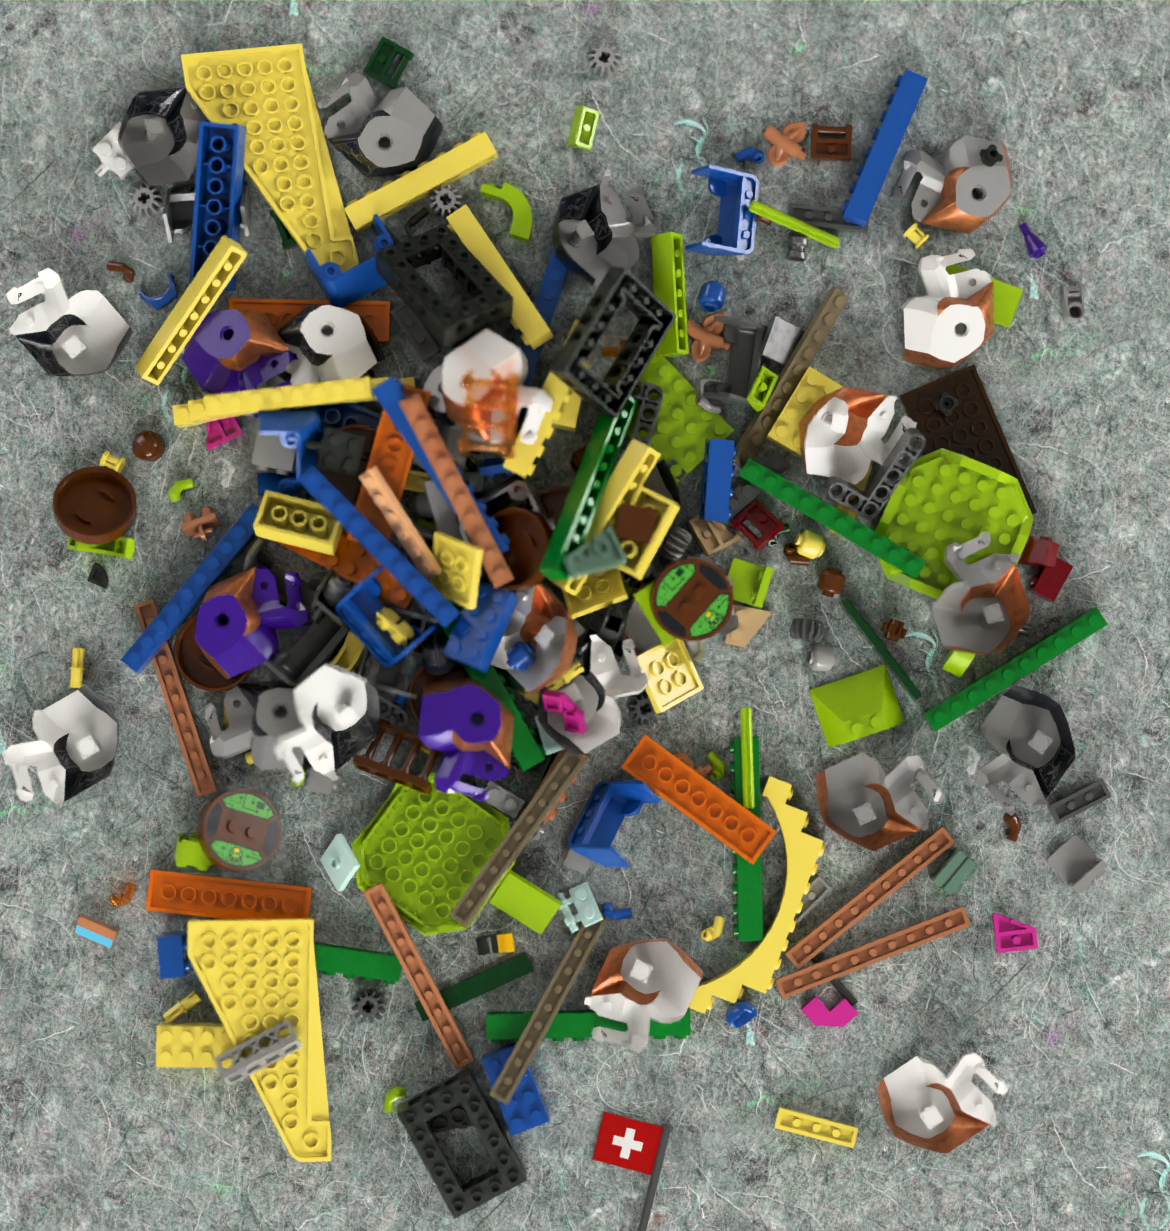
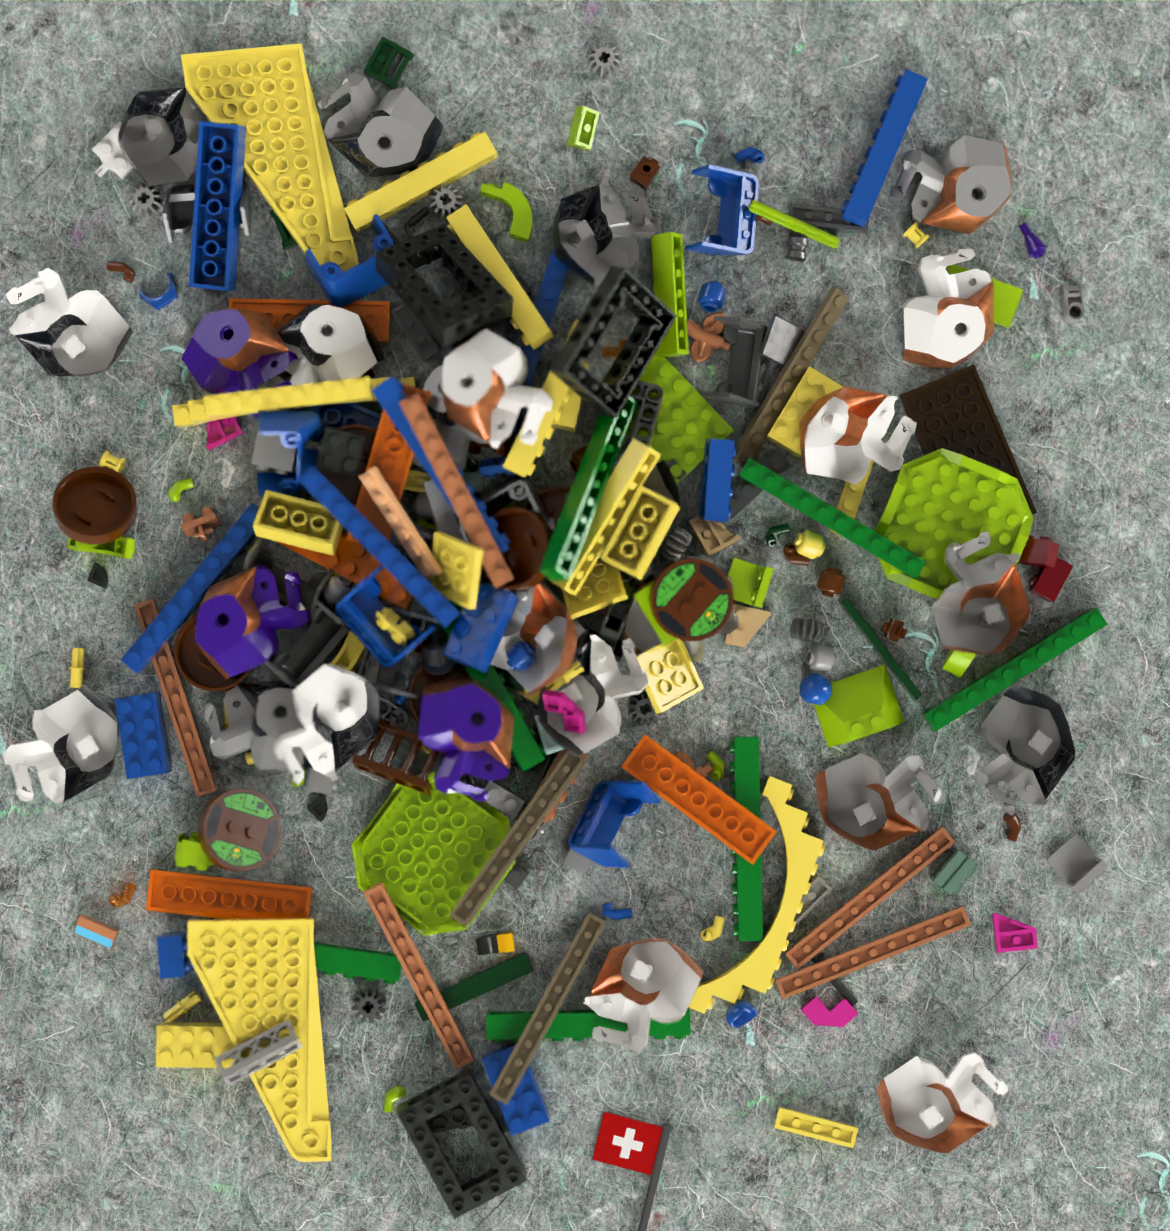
reddish brown hair [132,431,165,462] -> none
light yellow brick [135,235,247,385] -> none
light aqua plate [320,834,360,892] -> none
clear orange fence [458,370,519,460] -> none
lime tile [489,870,562,935] -> none
light aqua plate [556,881,603,933] -> none
sand green wing [564,525,628,579] -> none
reddish brown piece [615,503,658,544] -> none
light grey cap [695,378,721,414] -> none
dark red plate [731,499,785,551] -> none
lime axle [740,707,754,808] -> none
lime slope [746,366,779,412] -> none
nougat plant [763,122,808,167] -> none
reddish brown plate [810,124,852,161] -> none
dark grey beam [824,428,926,519] -> none
pearl dark grey plate [934,392,959,416] -> none
pearl dark grey plate [979,144,1003,167] -> none
dark grey plate [1047,778,1112,824] -> none
none -> blue brick [115,692,172,779]
none -> pearl dark grey tile [307,793,328,822]
none -> reddish brown brick [630,156,660,191]
none -> blue hair [799,674,832,705]

